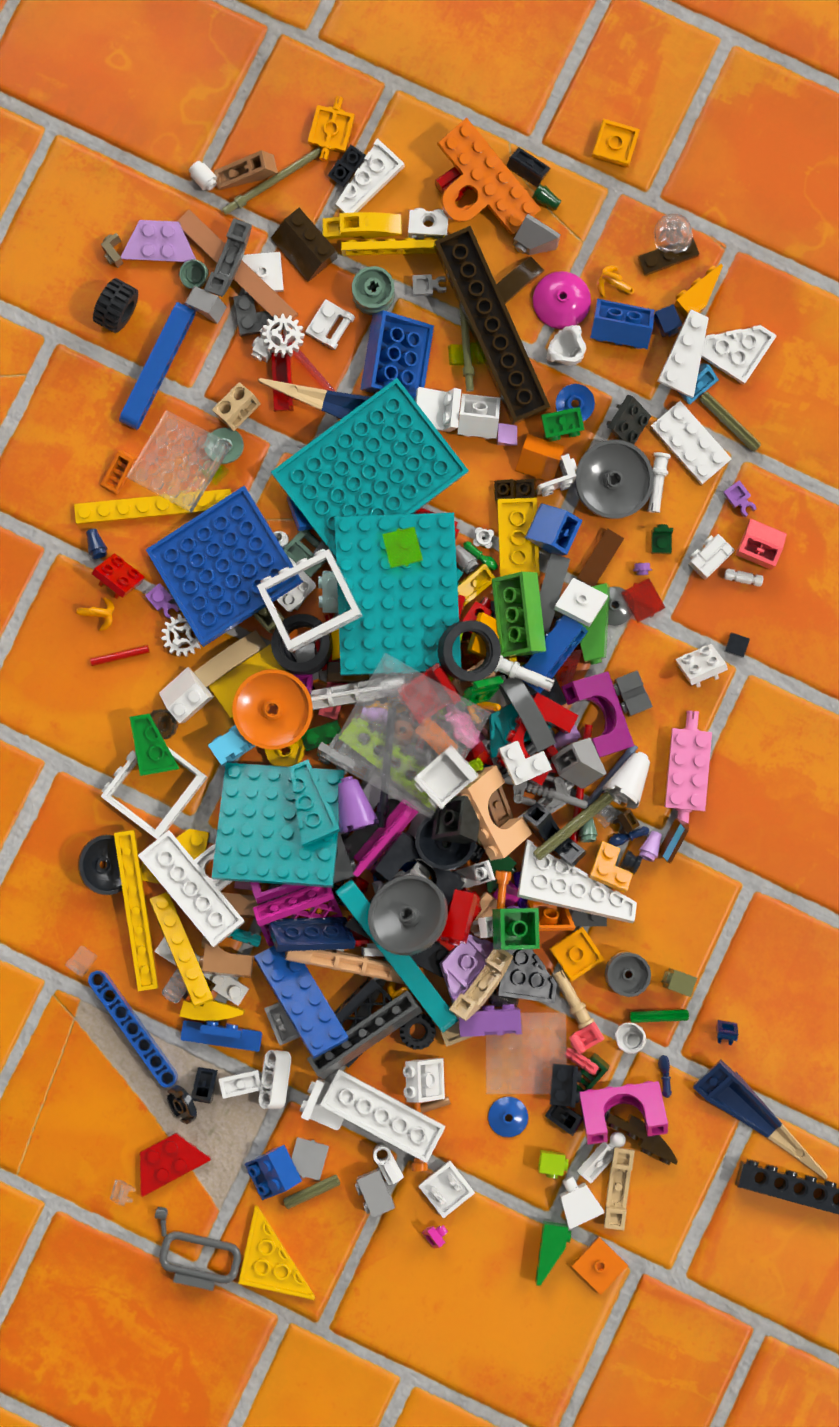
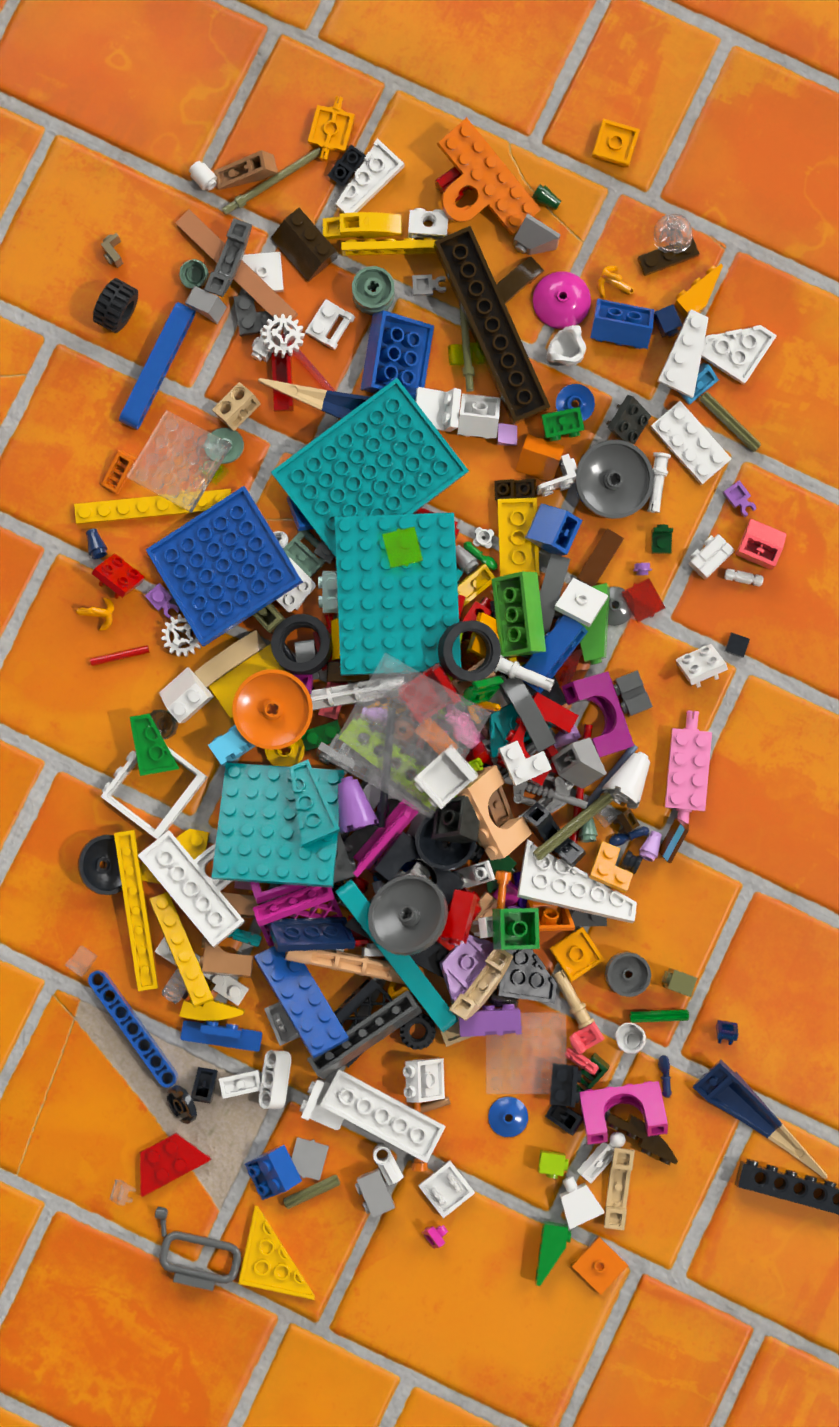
lavender wing [121,220,197,262] -> none
white window [257,549,363,652] -> none
black slope [506,147,551,187] -> none

